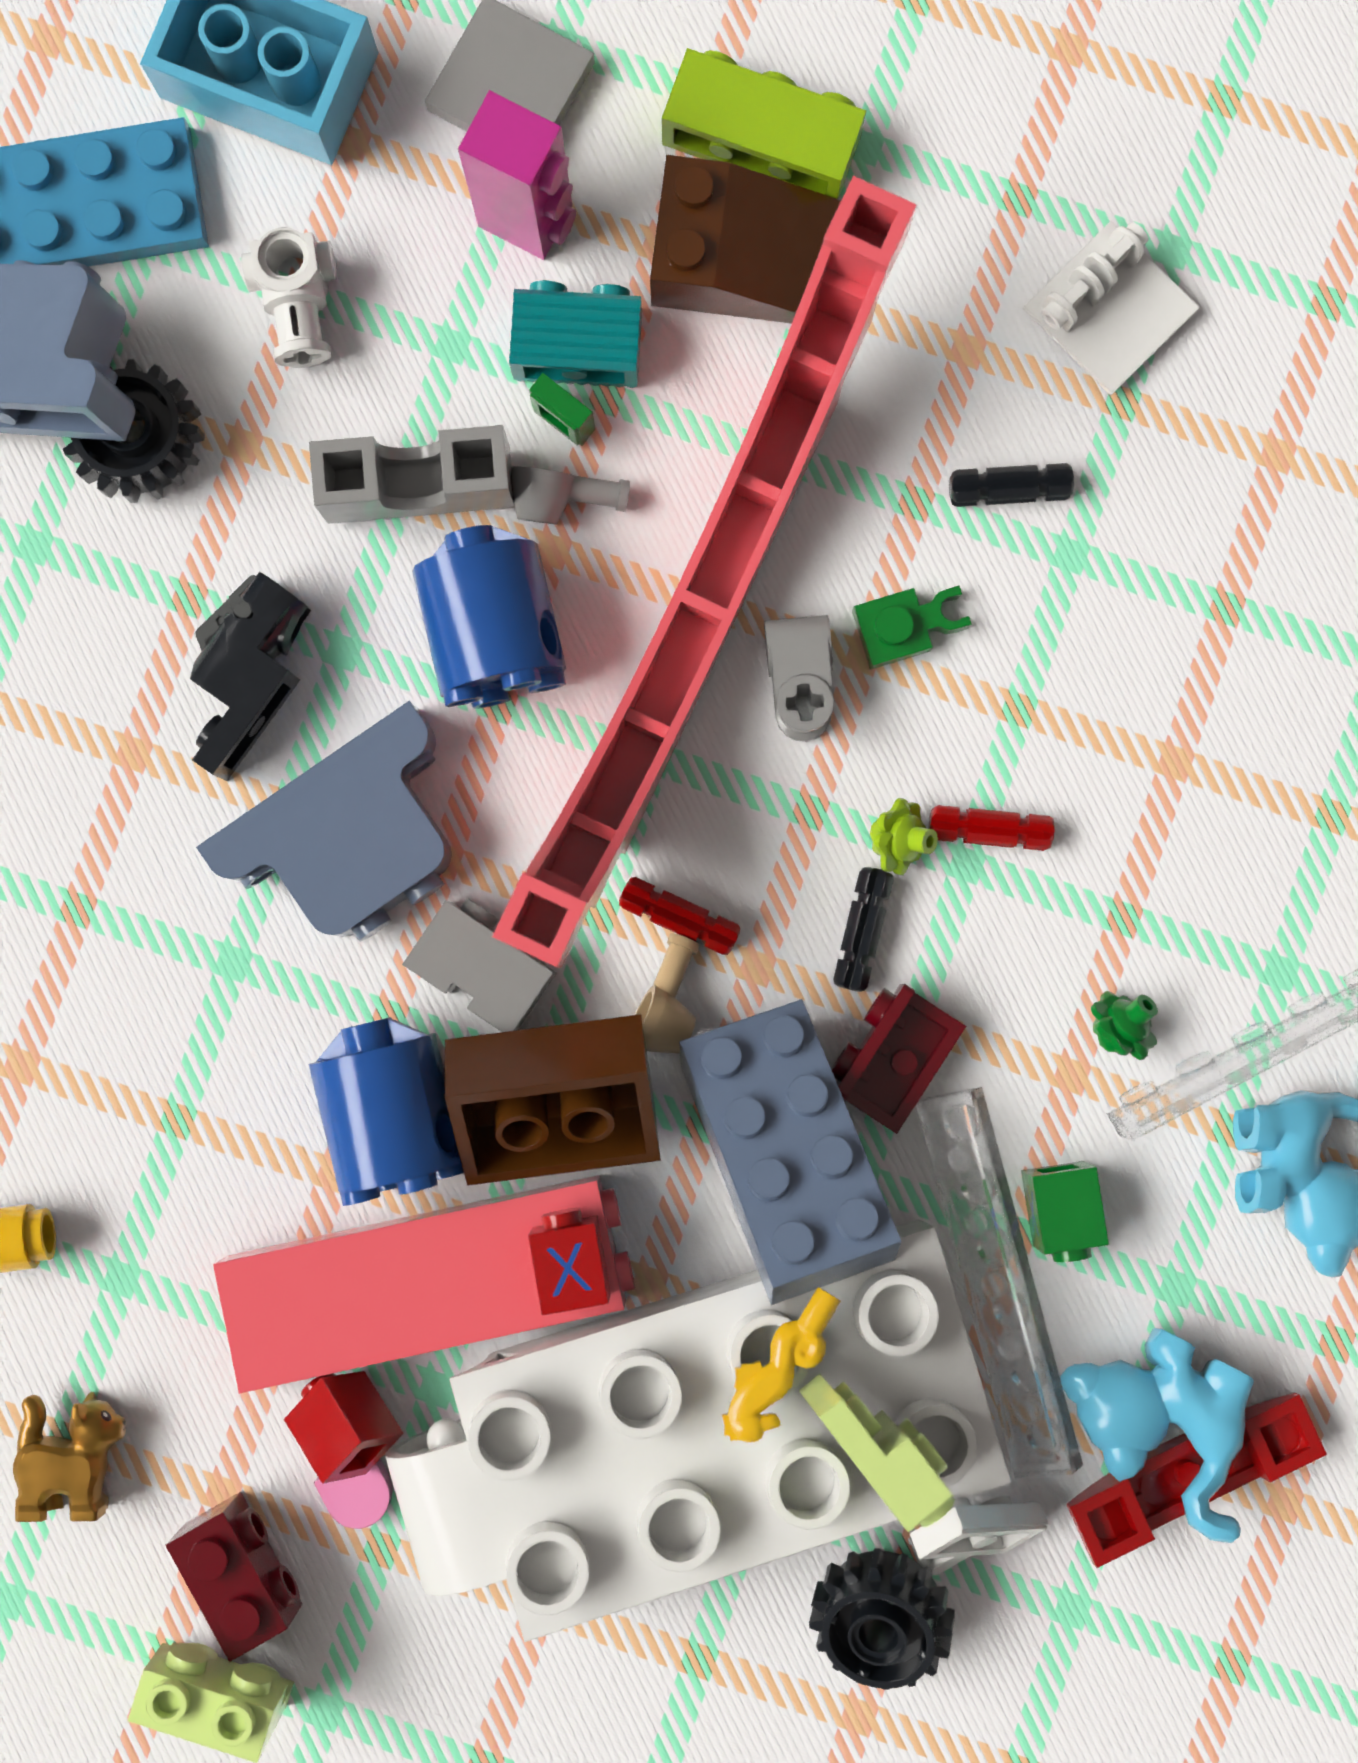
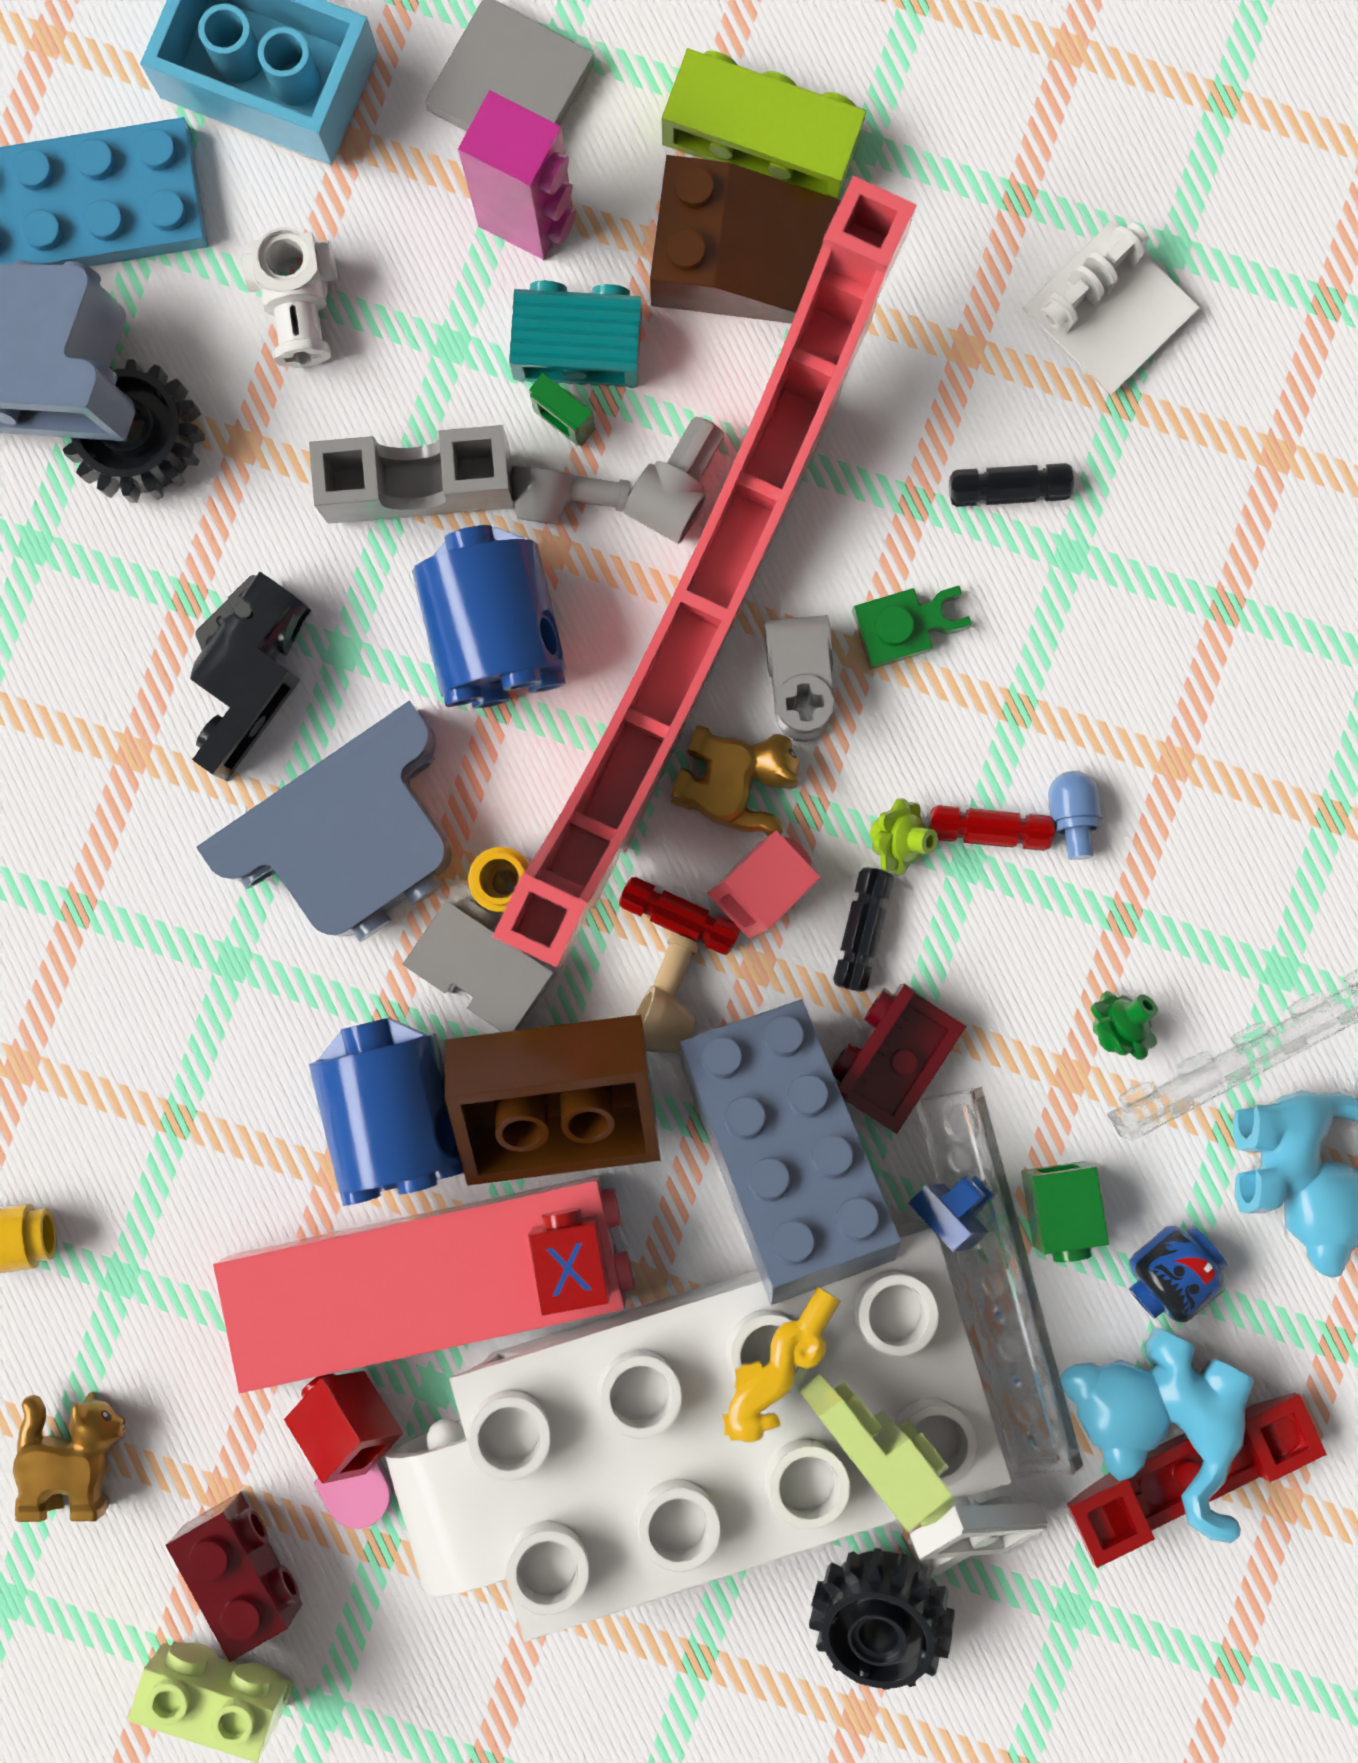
none -> yellow brick [468,847,531,914]
none -> light grey axle [623,417,724,544]
none -> pearl gold animal [671,725,800,836]
none -> coral brick [706,830,821,939]
none -> blue tile [908,1176,994,1252]
none -> medium blue cylinder [1048,771,1102,860]
none -> head [1128,1226,1228,1322]

